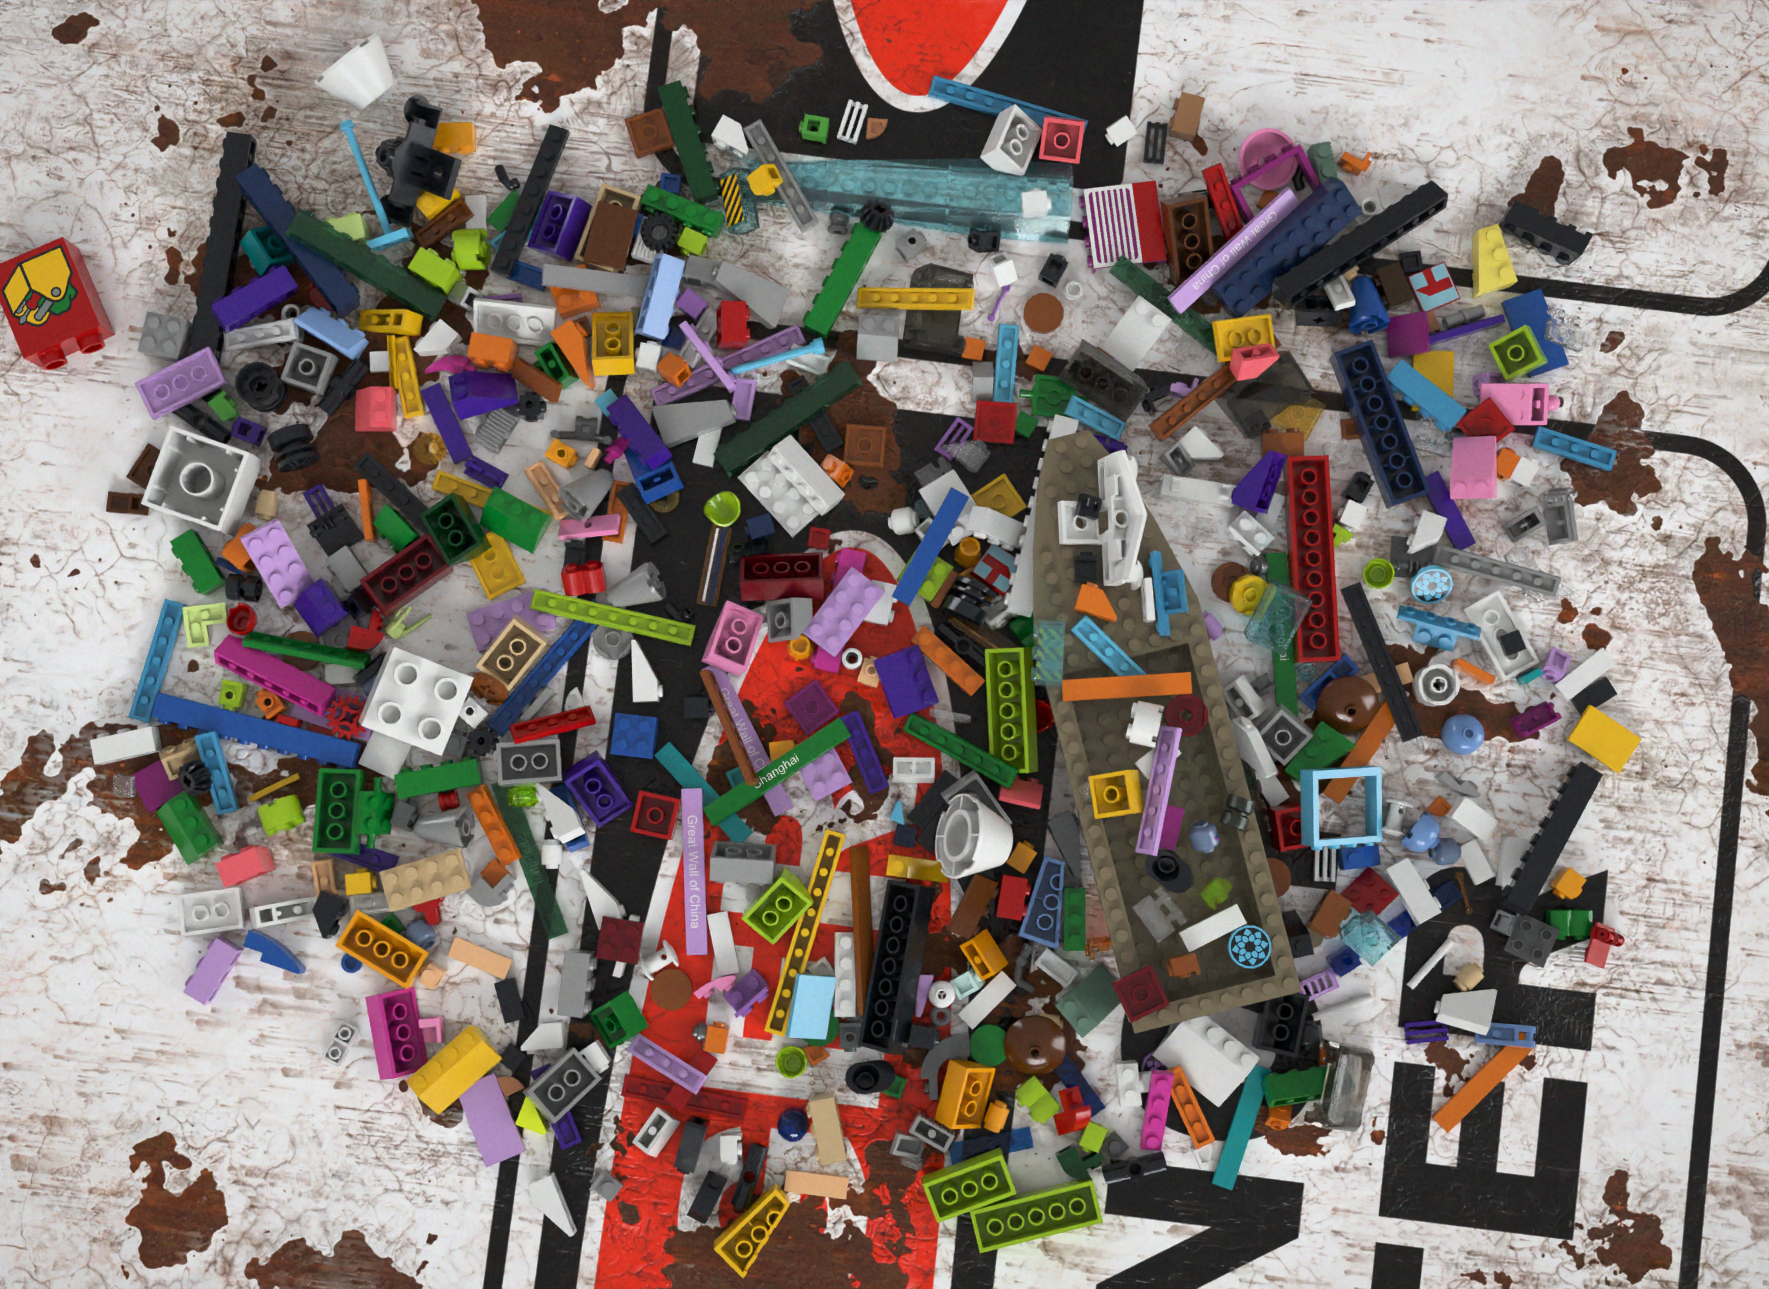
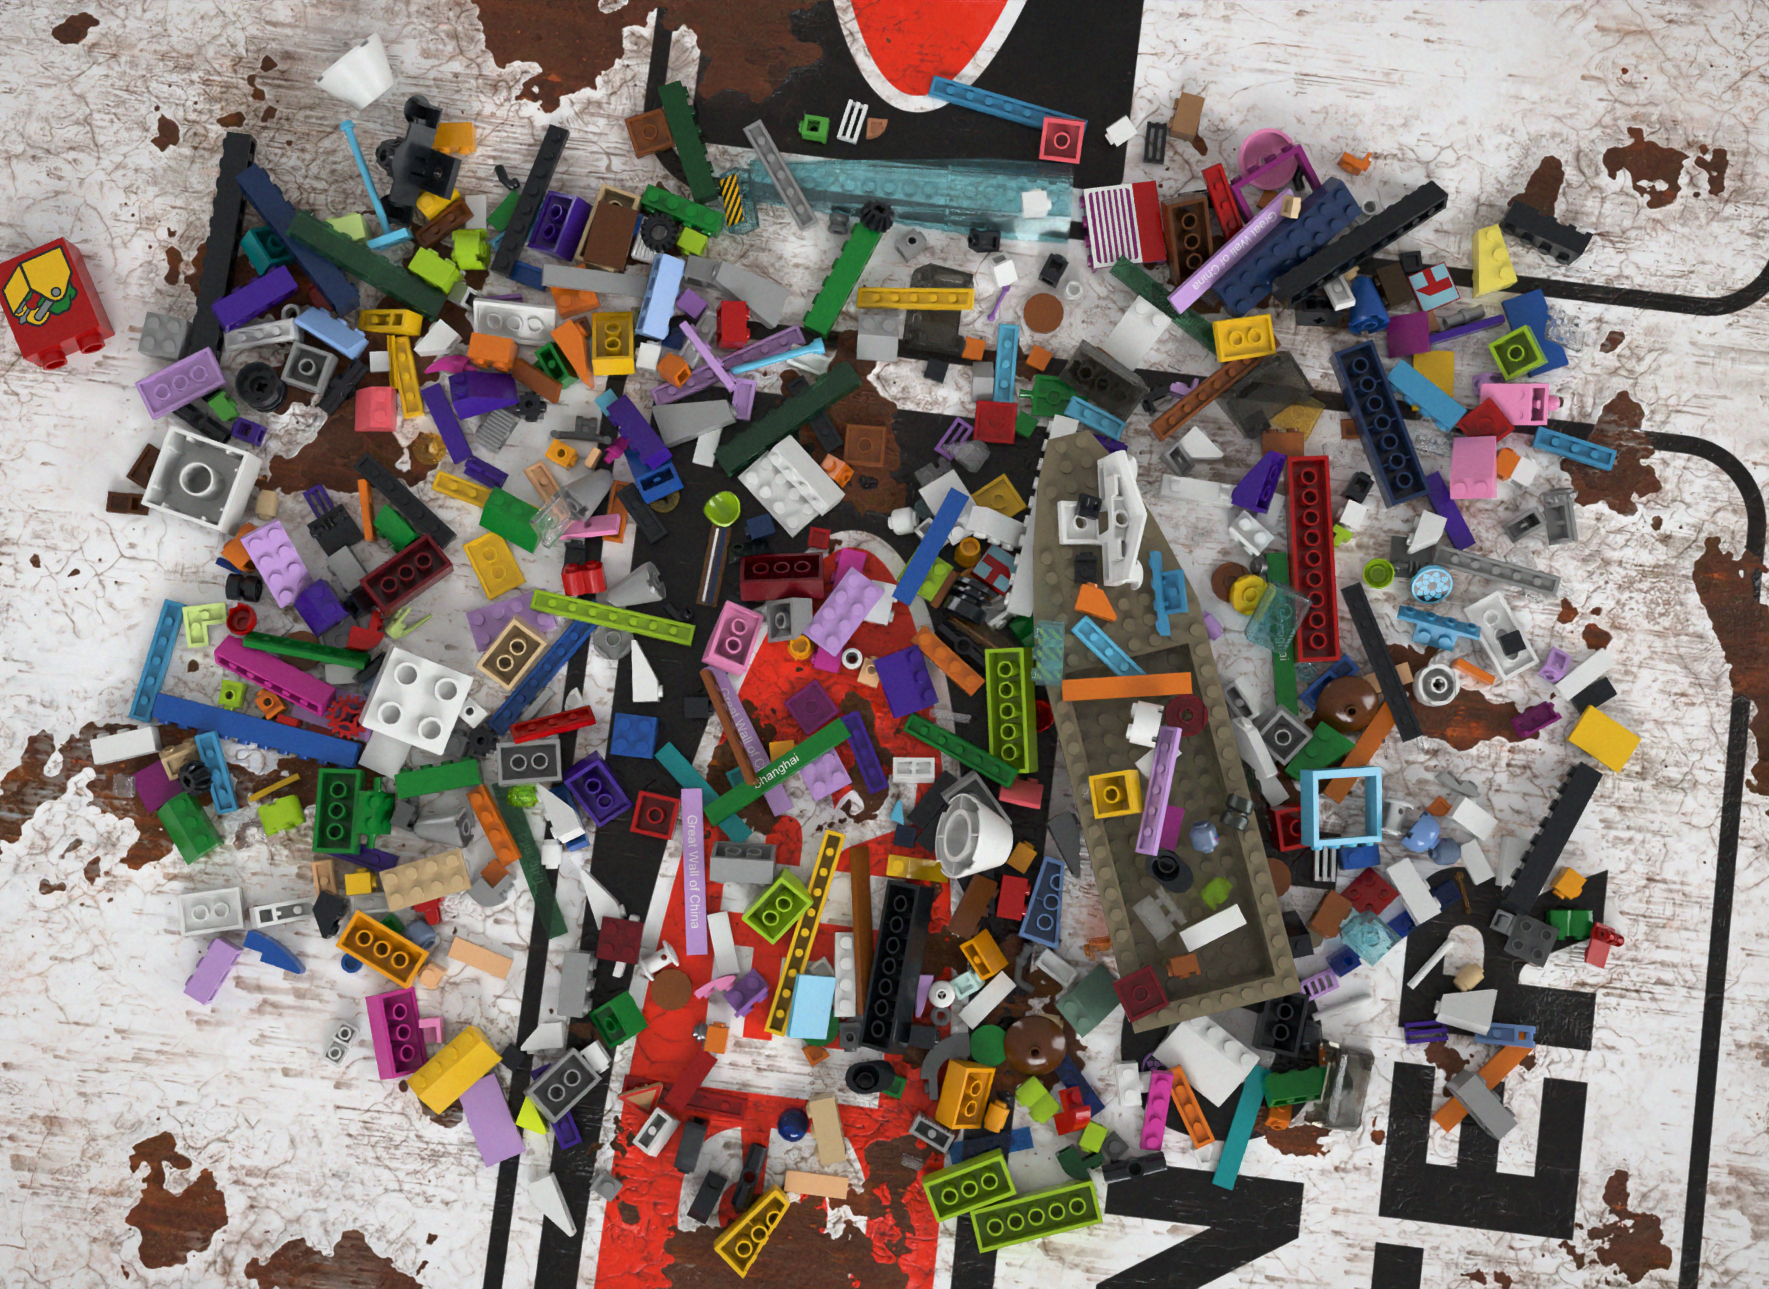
green brick [169,529,226,596] -> none
coral brick [215,844,276,887] -> none
black wheel [267,424,321,472] -> none
dark green slope [420,492,492,567] -> none
red wheel [438,789,460,812] -> none
dark orange tile [470,672,508,706] -> none
black tile [494,977,526,1024] -> none
nougat tile [497,1075,525,1097] -> none
lavender plate [626,1033,707,1095] -> none
blue tile [660,173,682,196] -> none
white slope [711,115,750,160] -> none
white brick [720,1132,743,1165] -> none
yellow brick [746,164,784,196] -> none
lime hair [775,1045,808,1079] -> none
light grey slope [889,1128,926,1159] -> none
white slope [980,104,1043,176] -> none
green brick [1062,887,1085,951] -> none
white tile [1140,578,1156,623] -> none
tile [1227,925,1271,968] -> none
coral slope [1229,343,1279,381] -> none
dark grey wheel [1250,672,1276,697] -> none
sand green brick [1307,141,1338,185] -> none
medium blue cylinder [1441,714,1485,755] -> none
teal tile [1516,668,1543,685] -> none
none -> clear tile [529,493,575,549]
none -> piece [618,1082,663,1116]
none -> black tile [923,357,949,384]
none -> tan plate [1280,195,1301,219]
none -> light grey brick [1445,1069,1518,1140]

